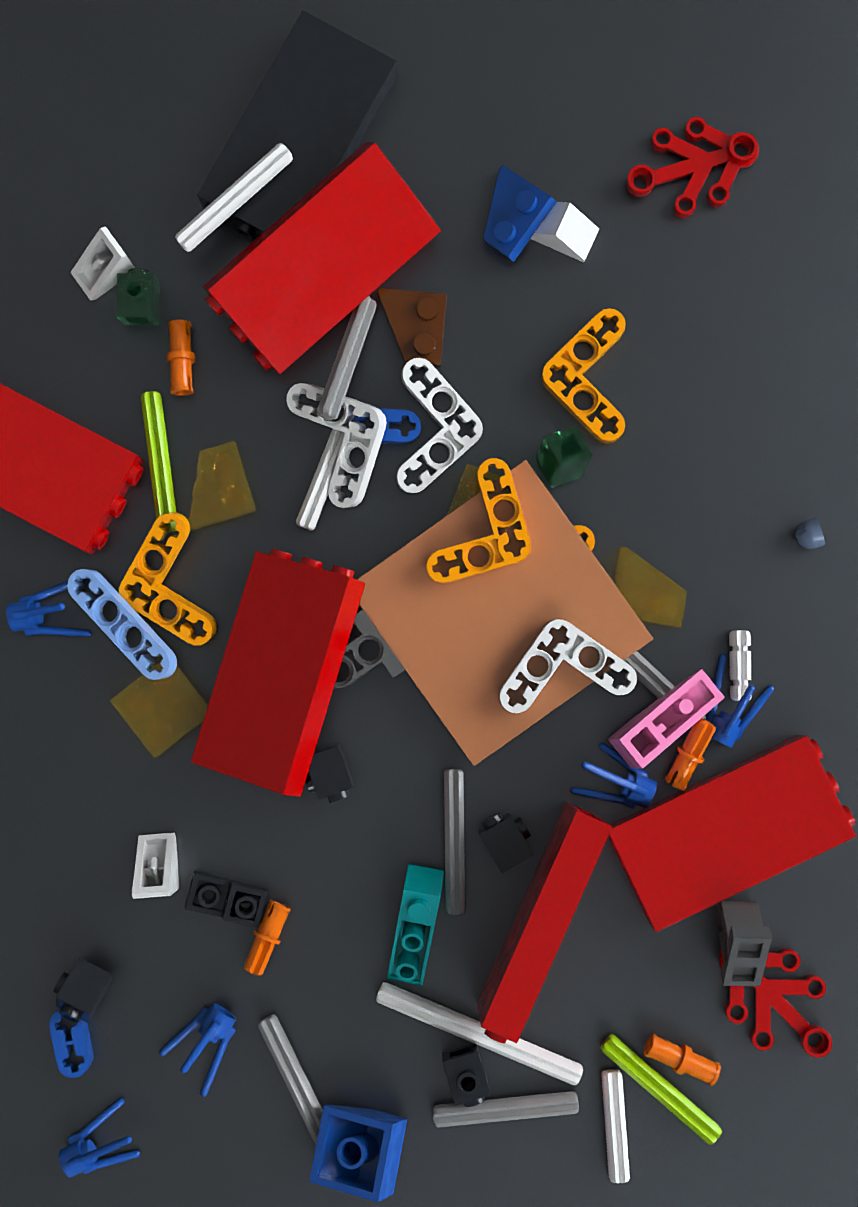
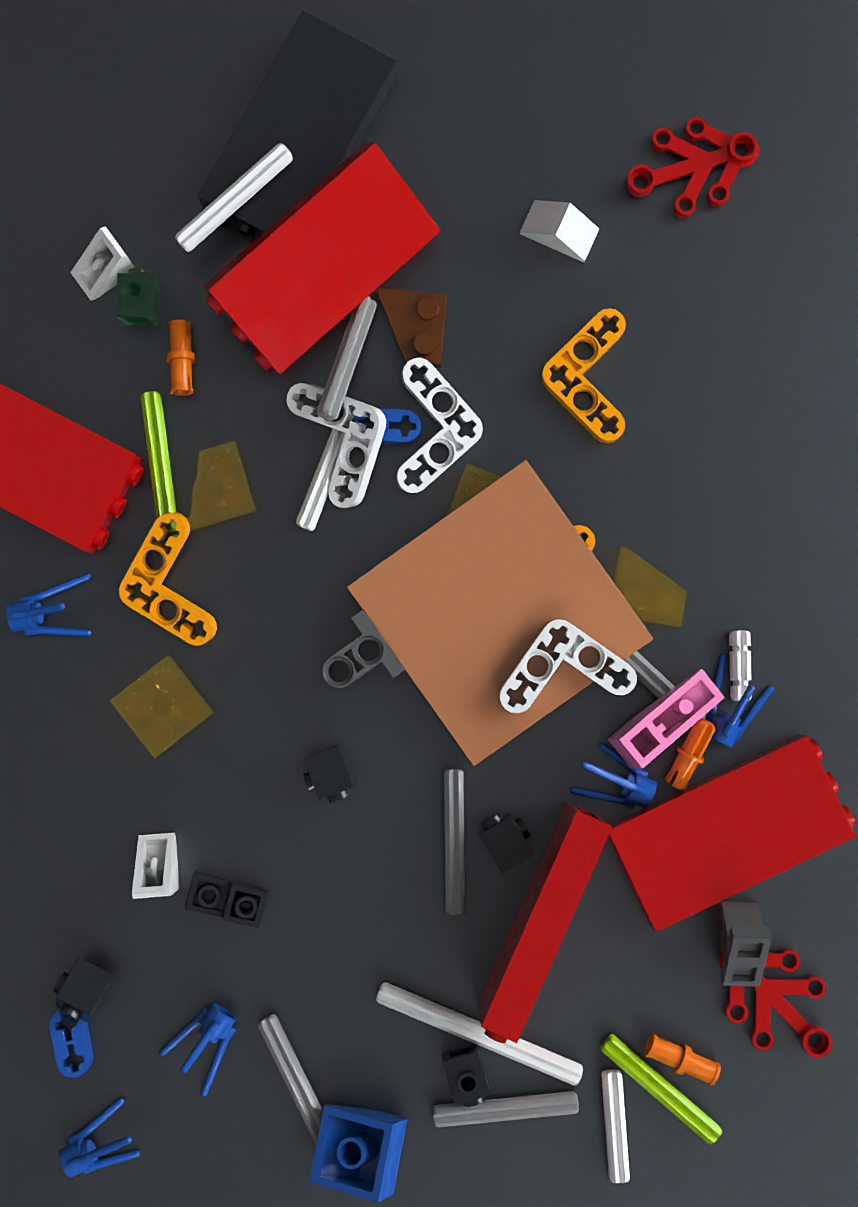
light blue beam [67,569,177,680] -> none
red brick [191,549,366,797] -> none
orange axle [244,900,291,976] -> none
teal slope [387,864,444,985] -> none
light orange beam [426,458,531,583] -> none
blue wing [483,165,556,262] -> none
clear green brick [535,426,593,488] -> none
sand blue hinge [795,518,825,549] -> none

